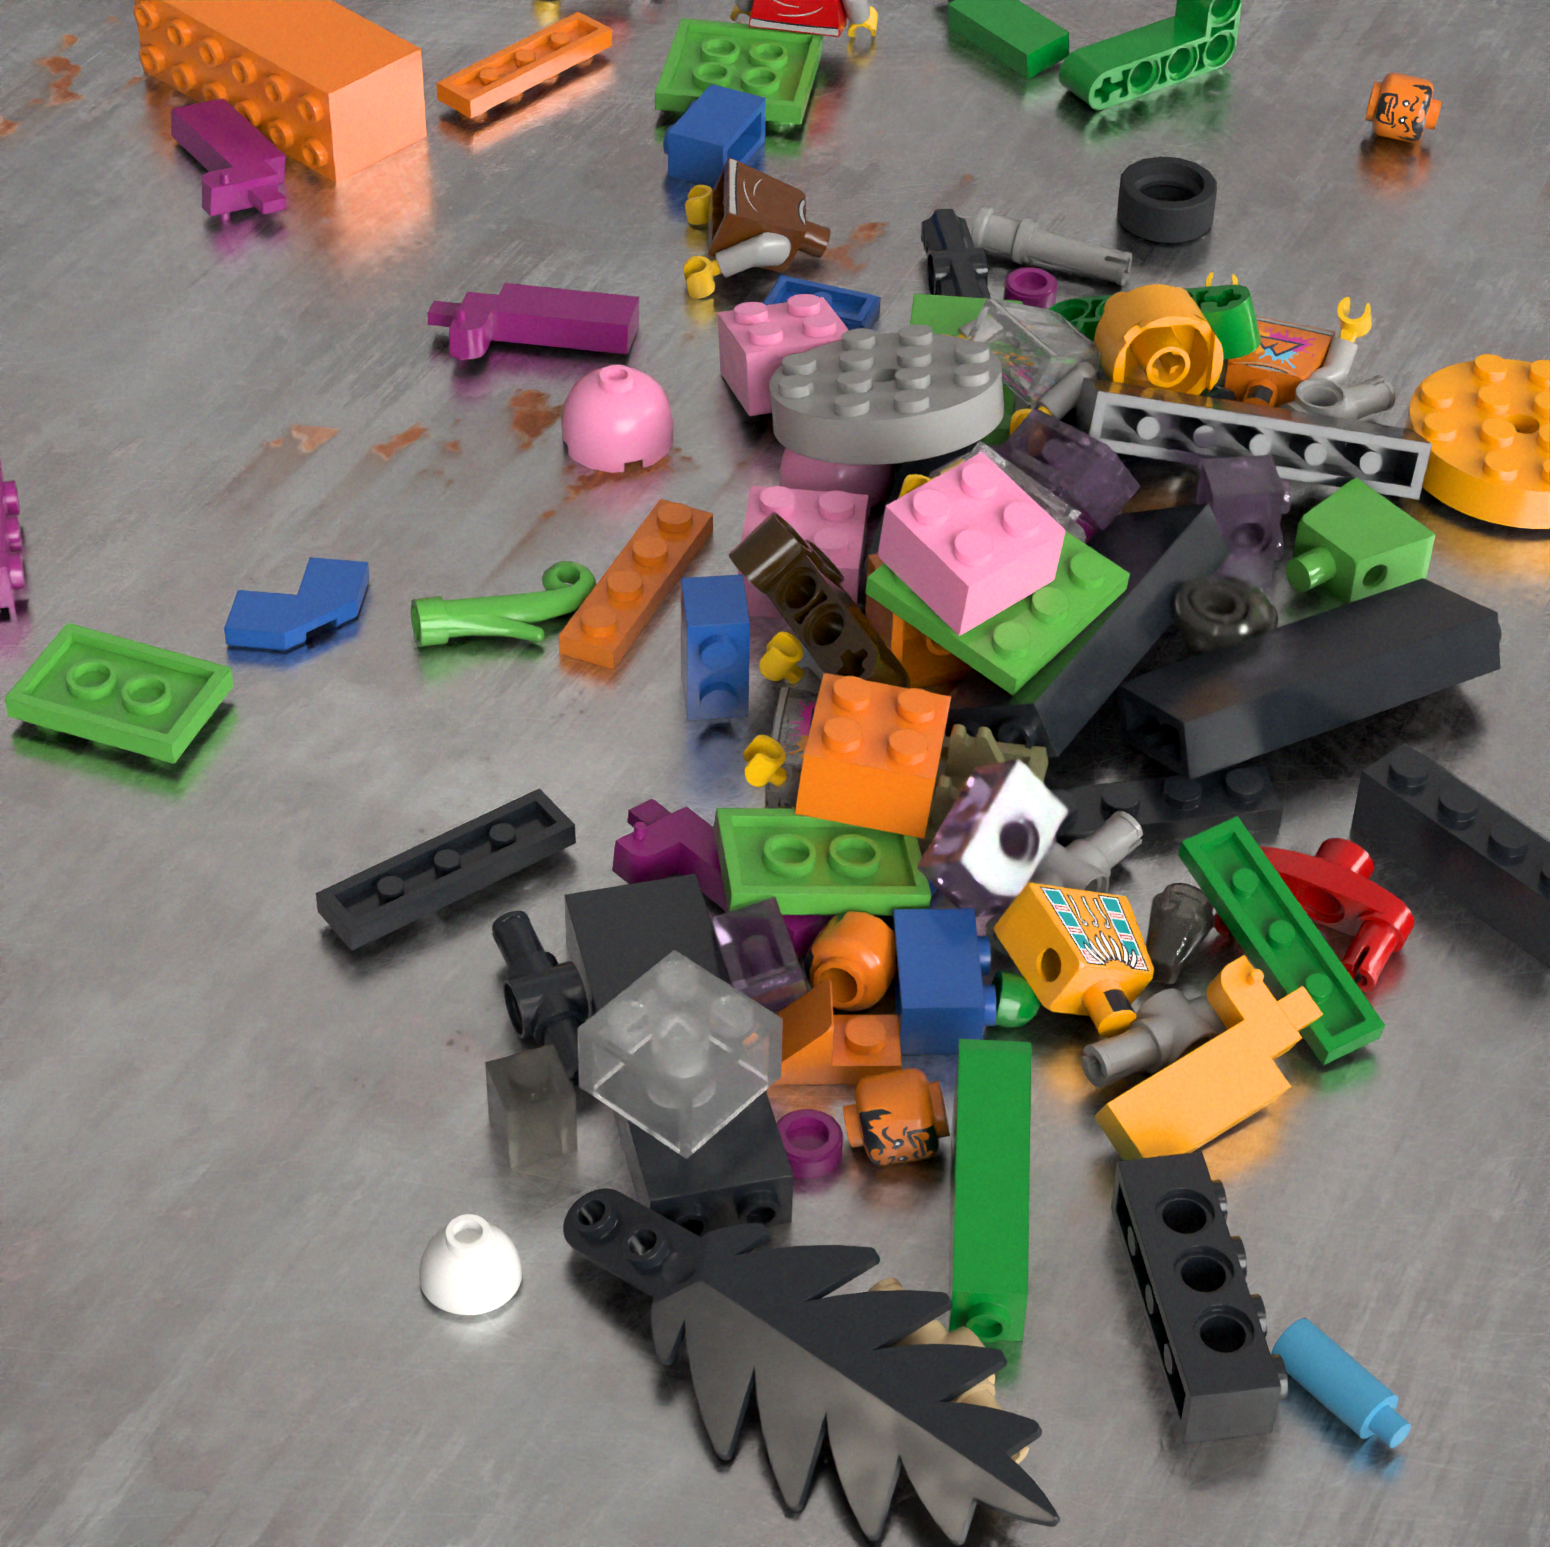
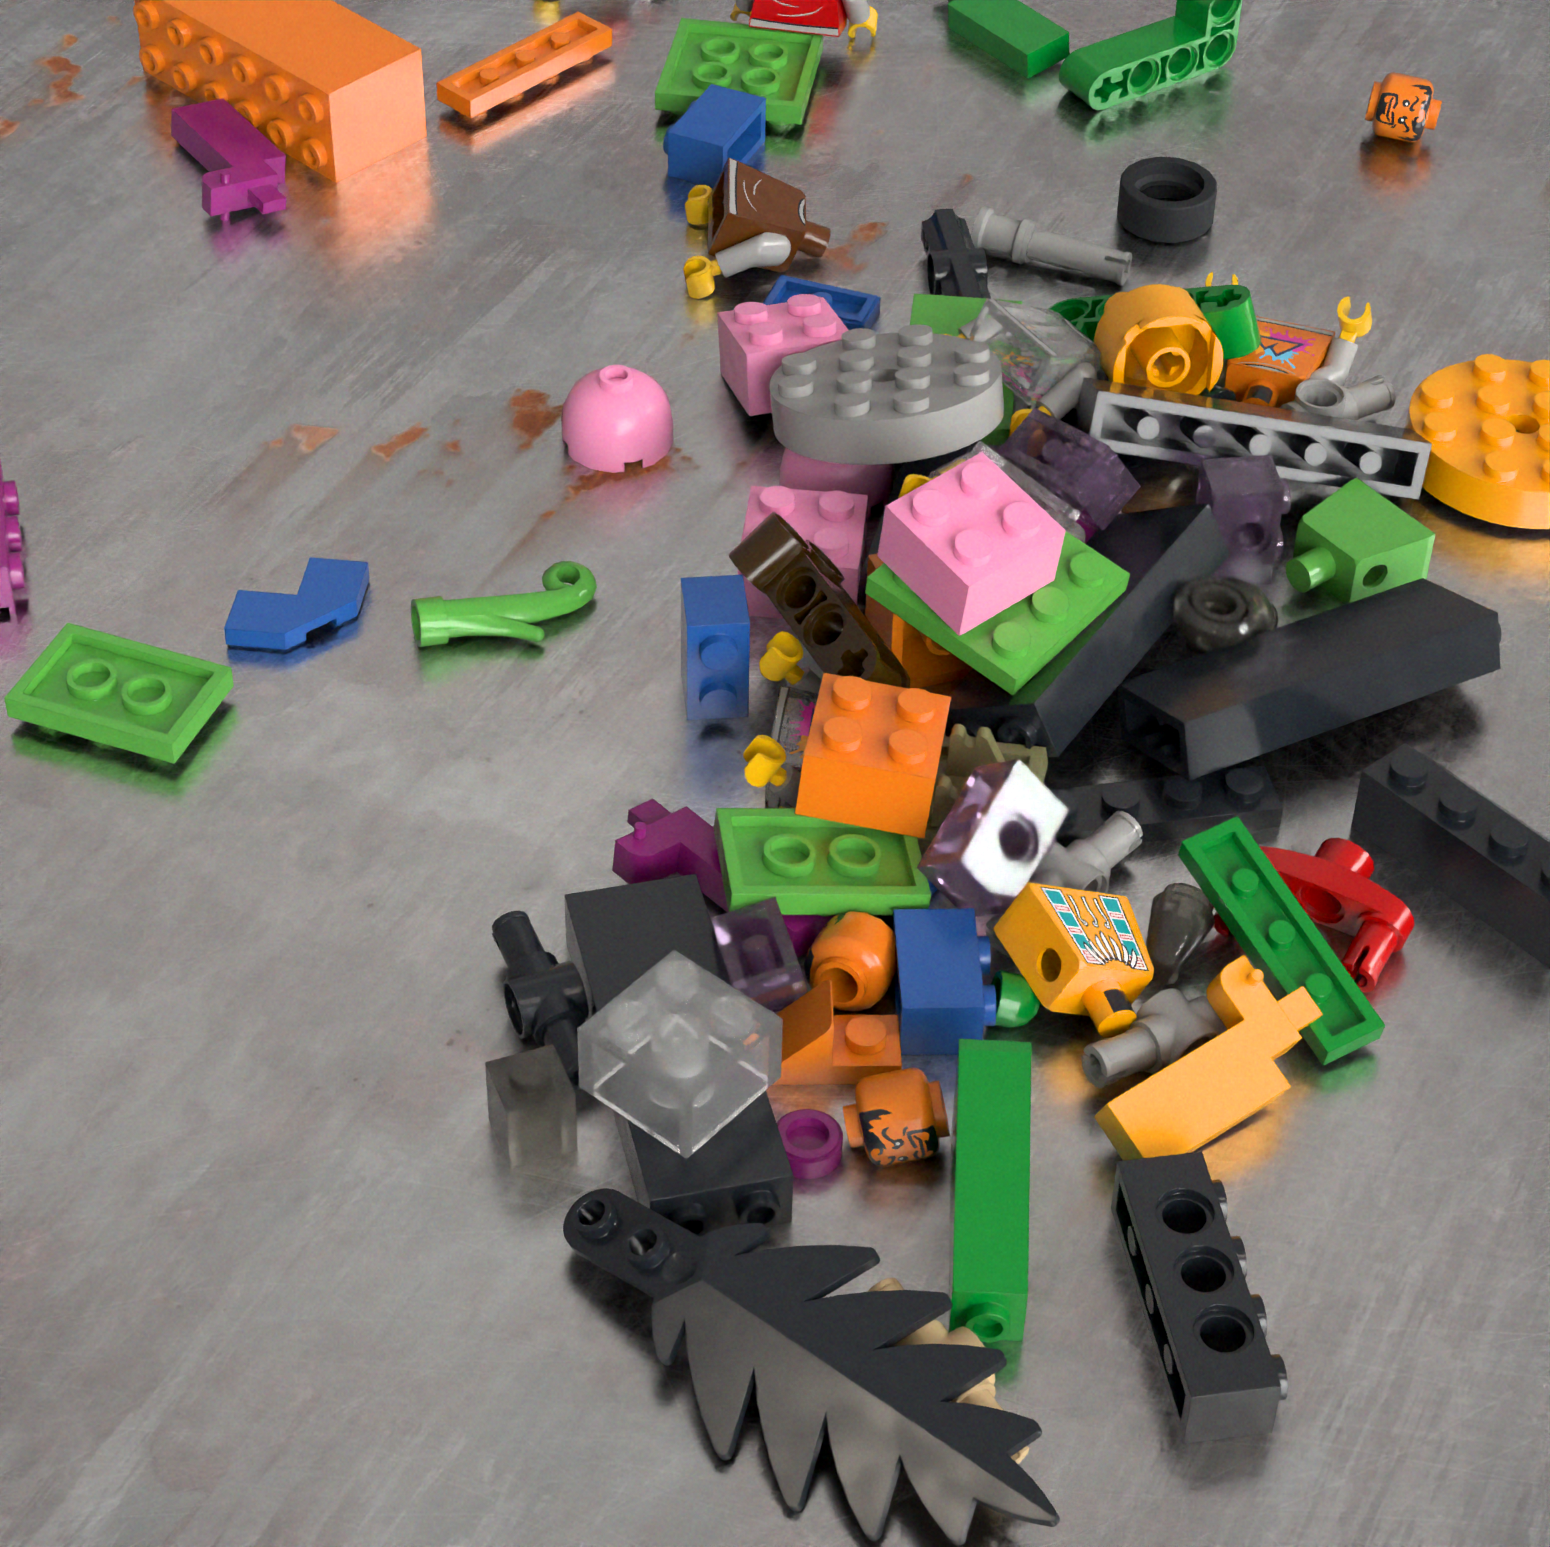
black plate [316,788,576,951] -> none
white brick [419,1214,522,1315] -> none
magenta piece [427,283,639,360] -> none
orange plate [559,499,713,670] -> none
magenta tile [1003,268,1058,314] -> none
dark azure cylinder [1271,1318,1411,1448] -> none

